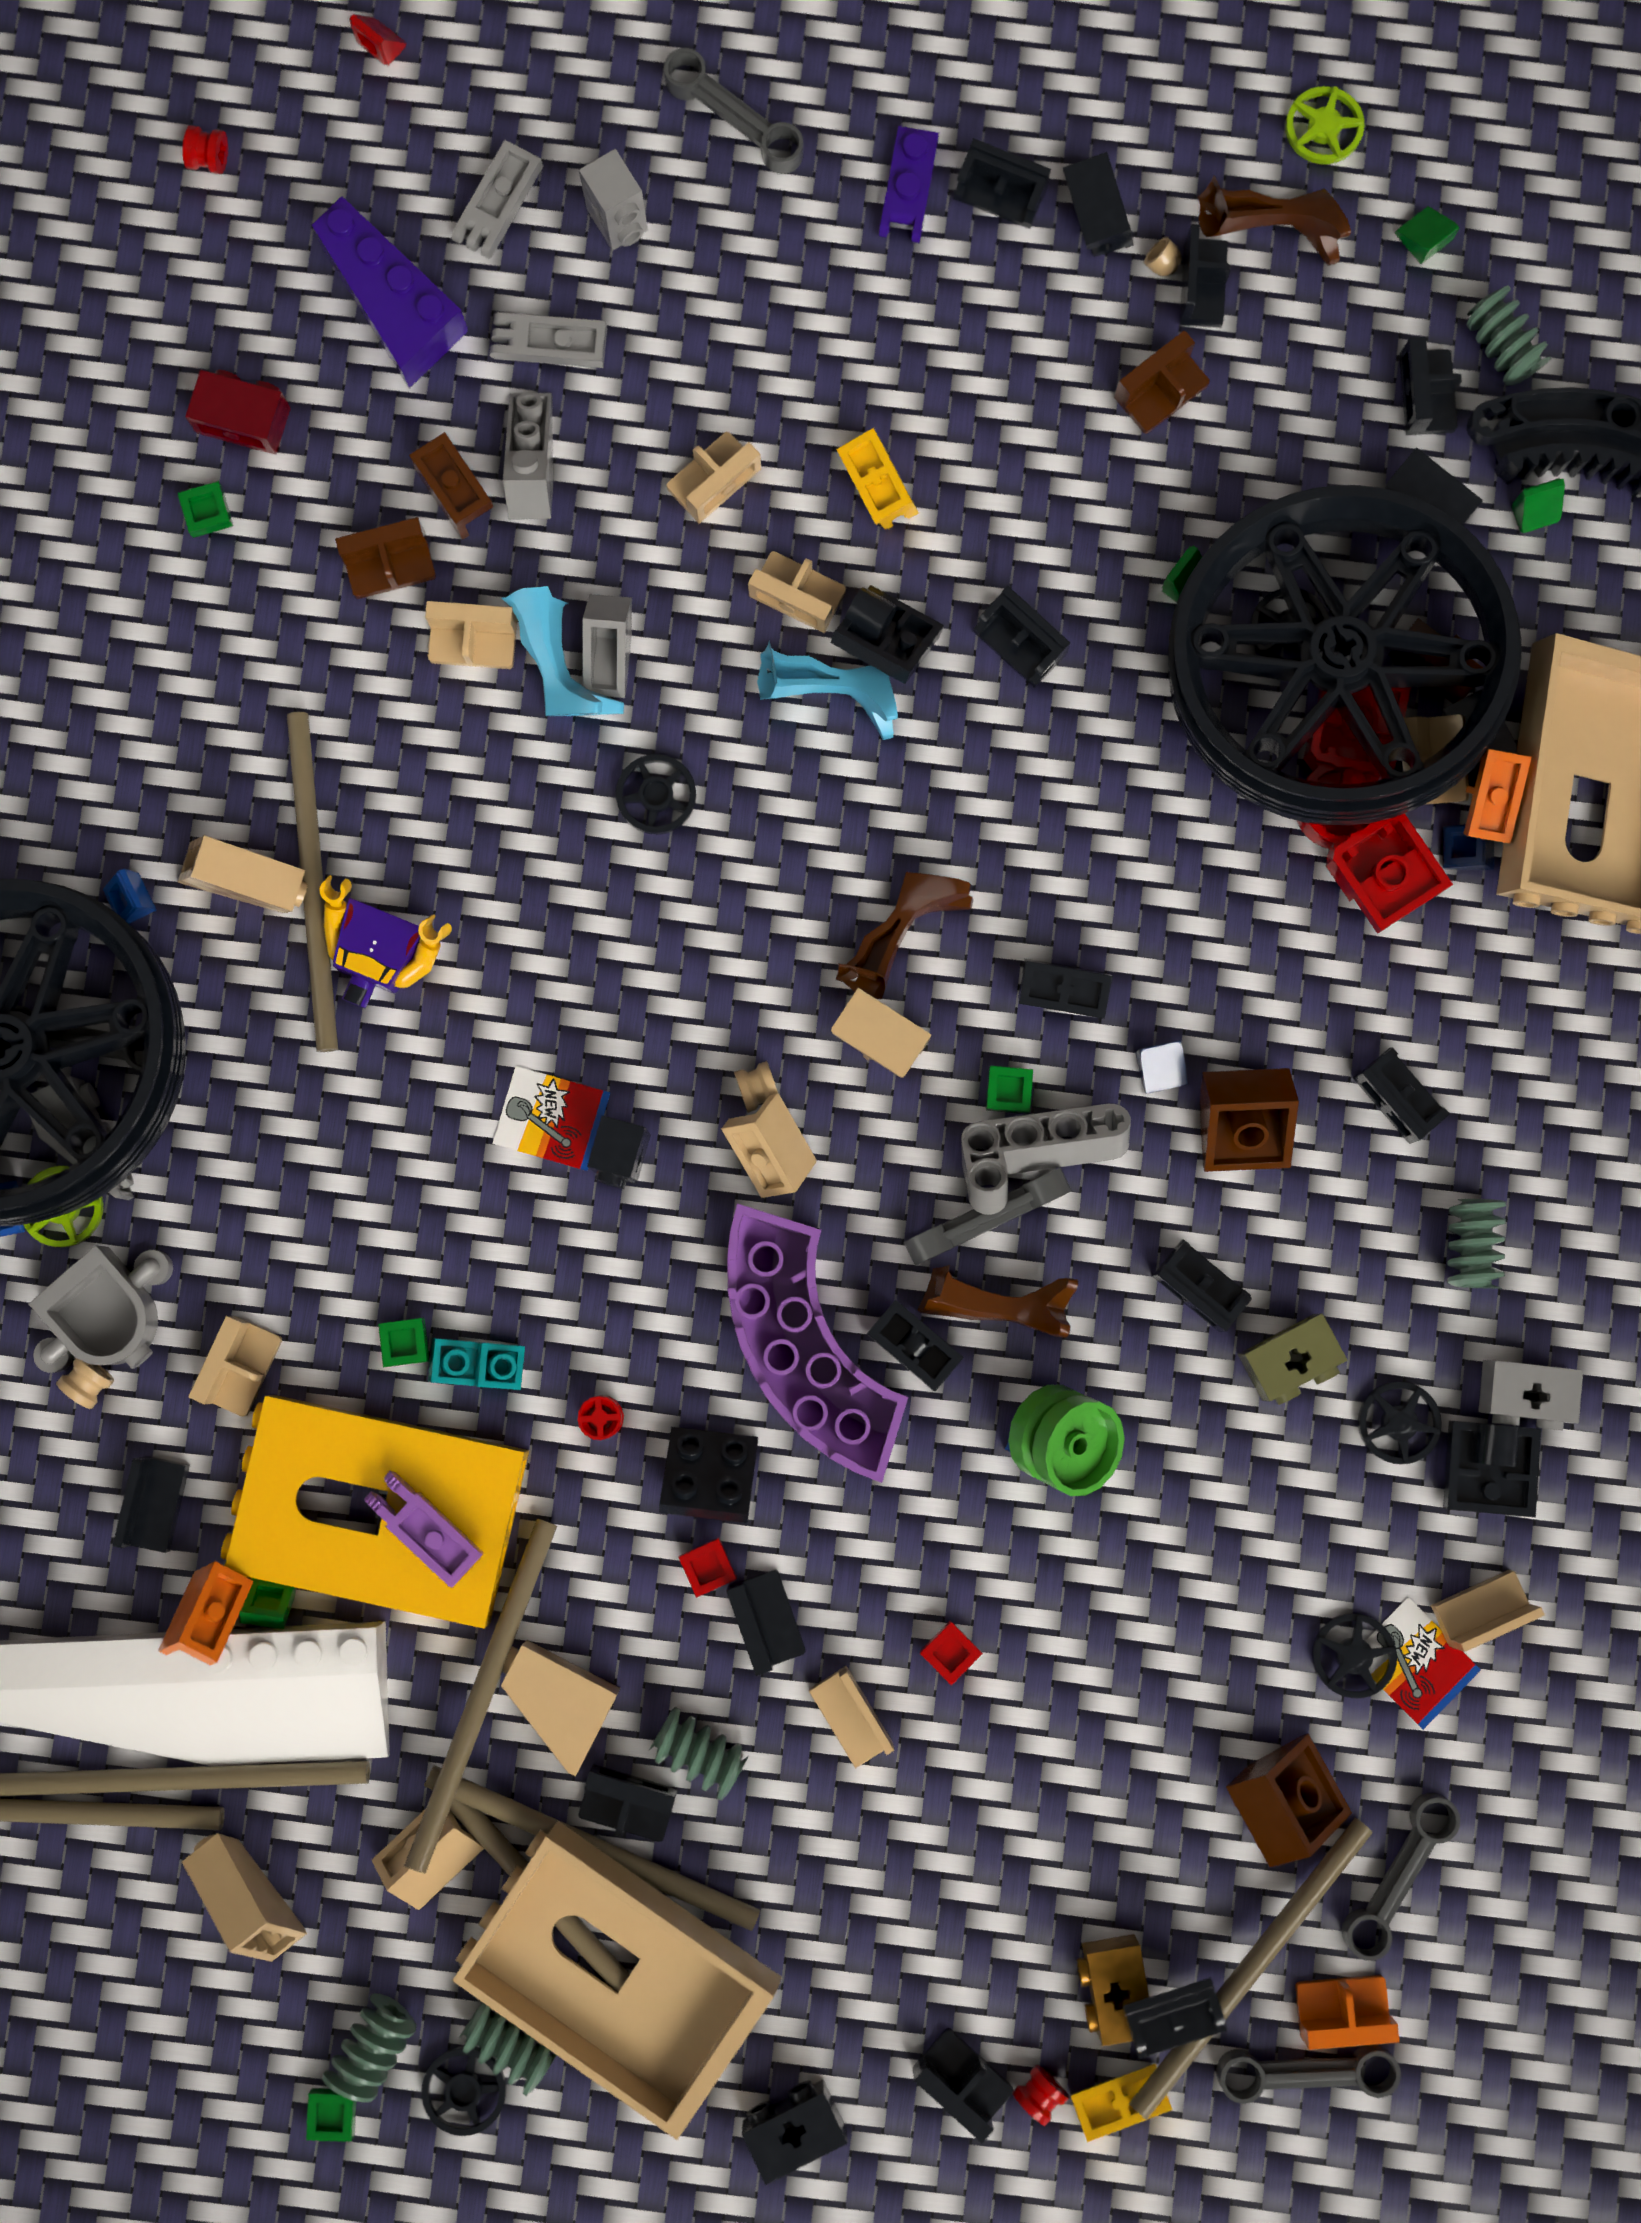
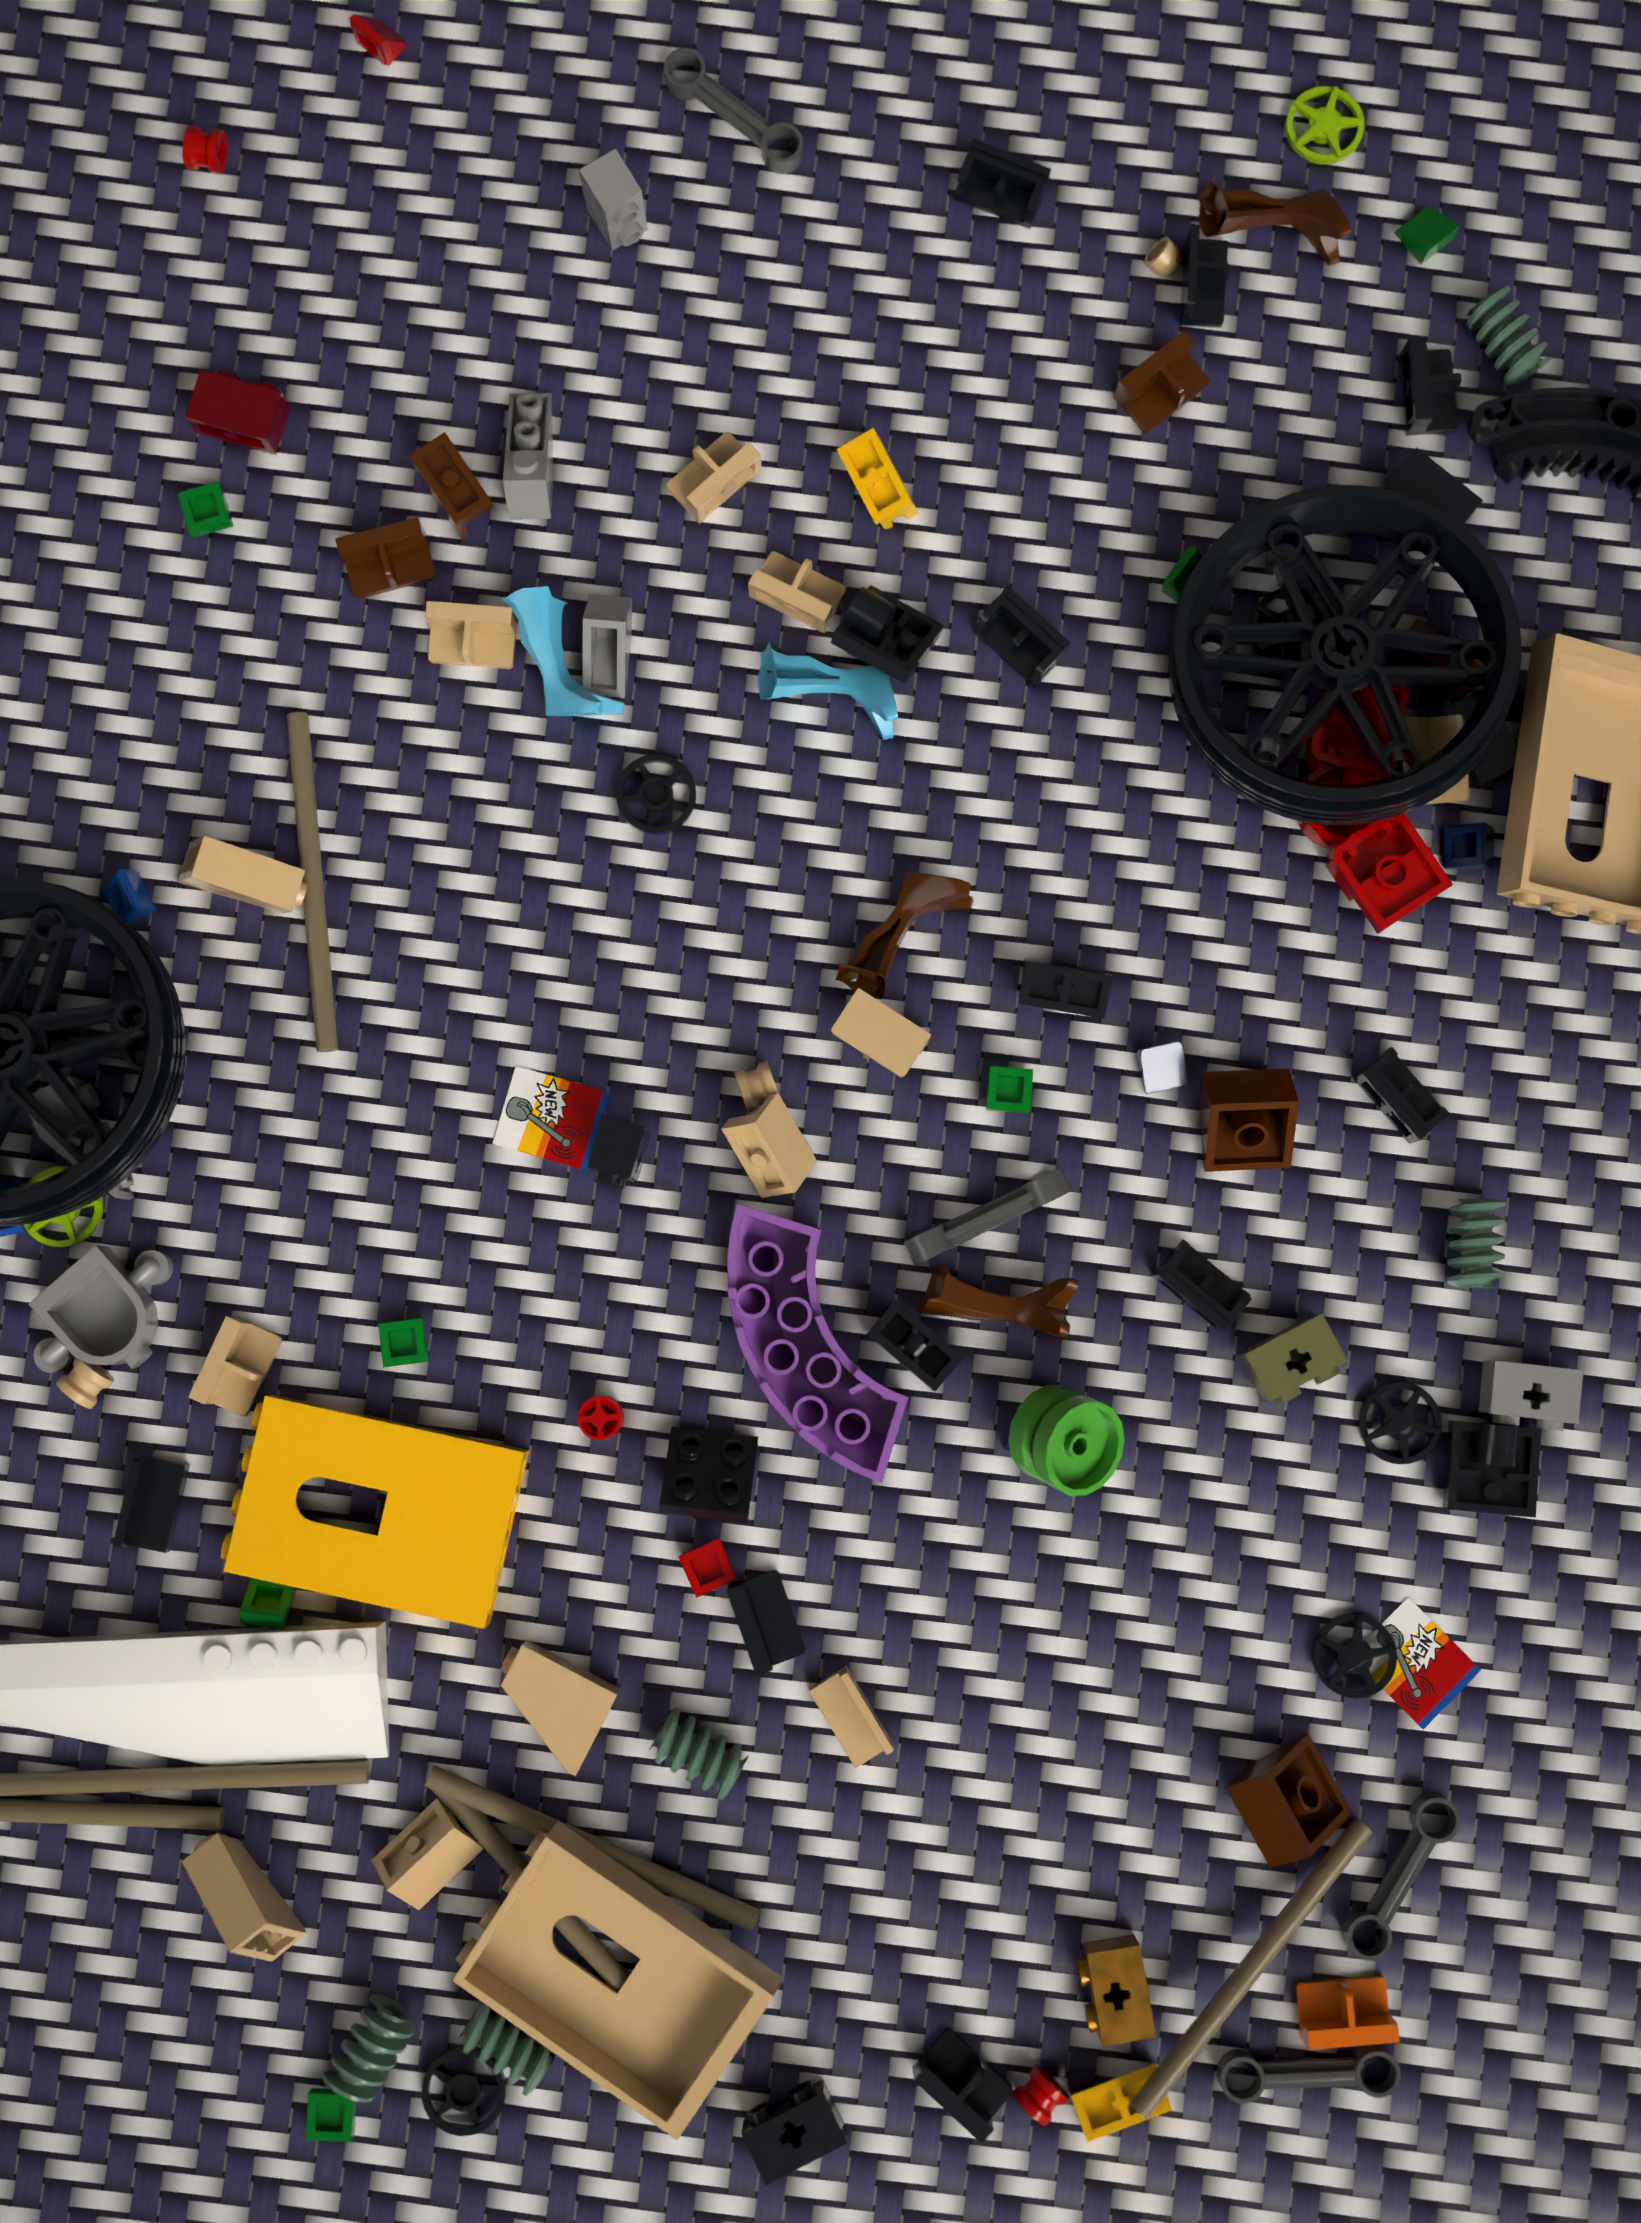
orange panel [158,1561,254,1666] -> none
dark purple wedge [312,196,468,389] -> none
torso [320,875,452,1009] -> none
medium lavender hinge [364,1470,484,1588] -> none
dark tan piece [404,1519,557,1873] -> none
teal slope [428,1338,525,1390] -> none
light grey hinge [451,140,543,259] -> none
light grey hinge [490,312,607,368] -> none
black panel [578,1764,678,1842] -> none
dark purple hinge [879,126,939,243] -> none
red plate [919,1620,983,1686] -> none
light grey beam [961,1104,1131,1215] -> none
black hinge [1063,152,1134,256] -> none
black hinge [1122,1977,1227,2059] -> none
tan panel [1430,1570,1545,1652] -> none
orange panel [1464,749,1532,844] -> none
green slope [1511,478,1565,533] -> none

